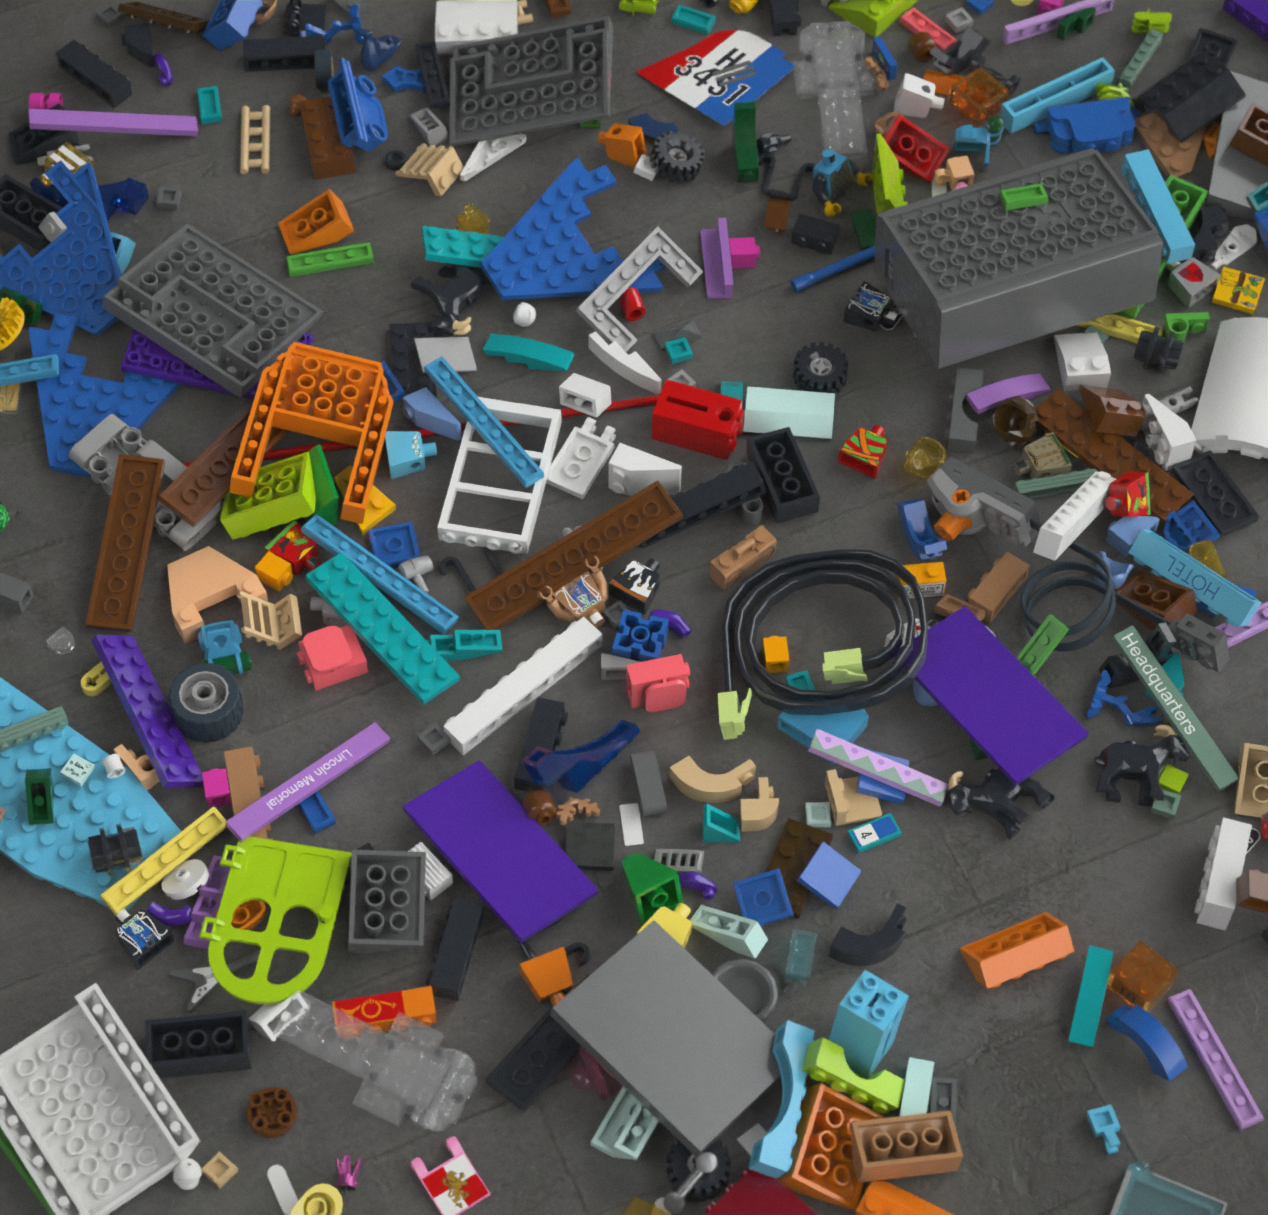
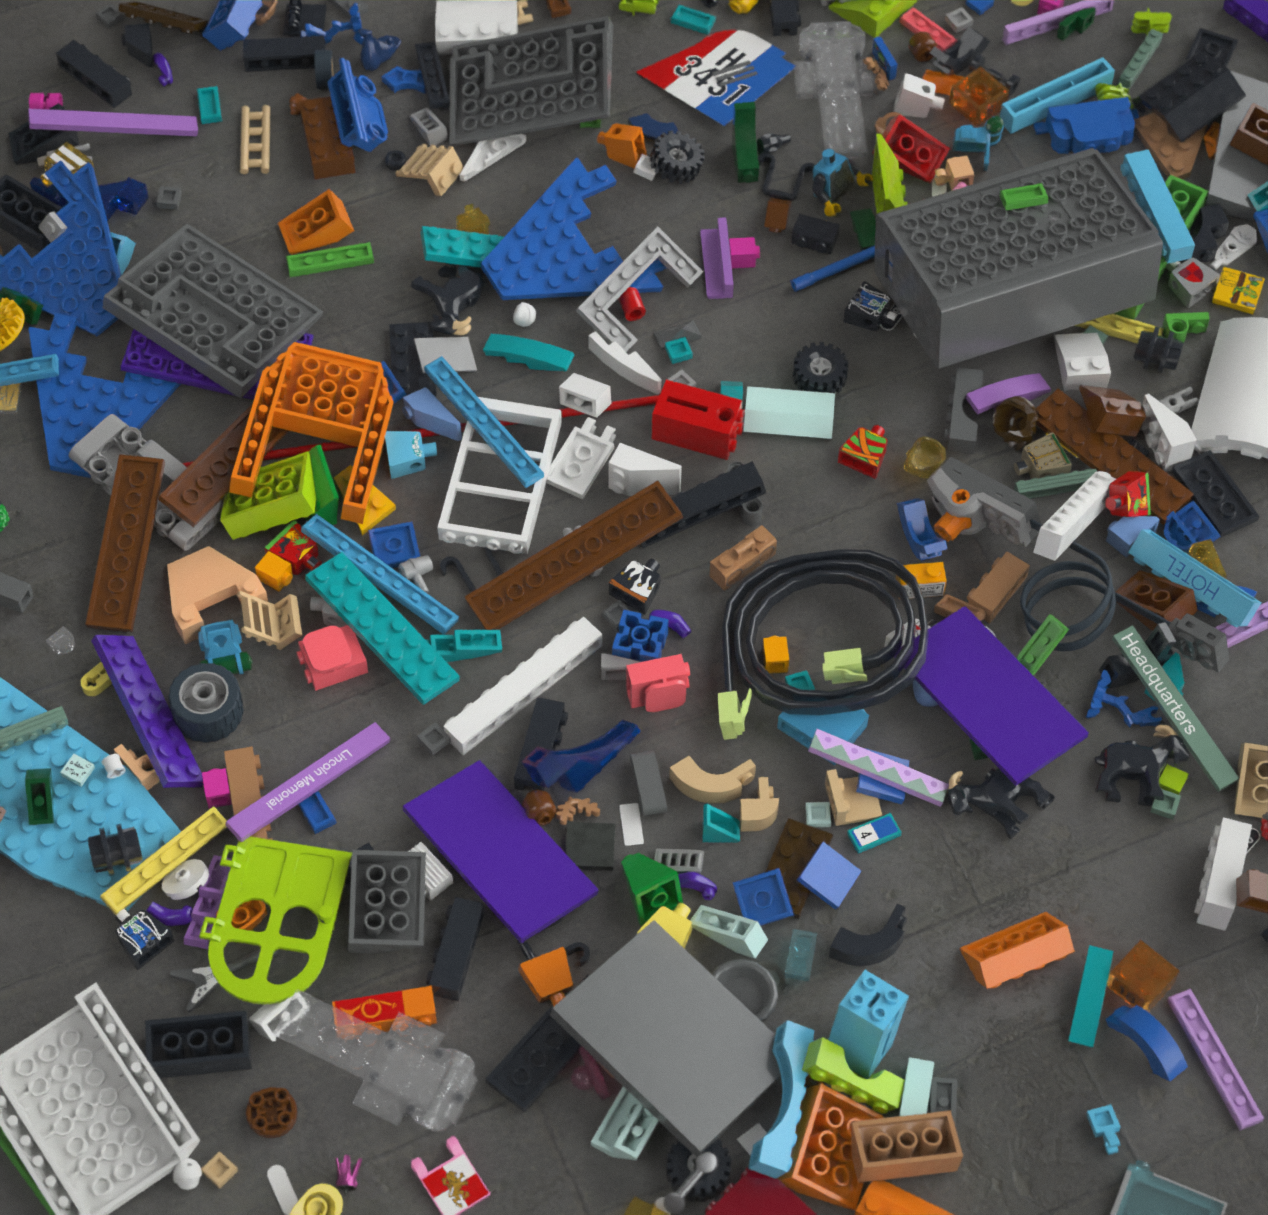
medium nougat torso [537,555,608,628] -> none
black brick [746,427,820,523] -> none
medium blue hair [1094,551,1133,590] -> none

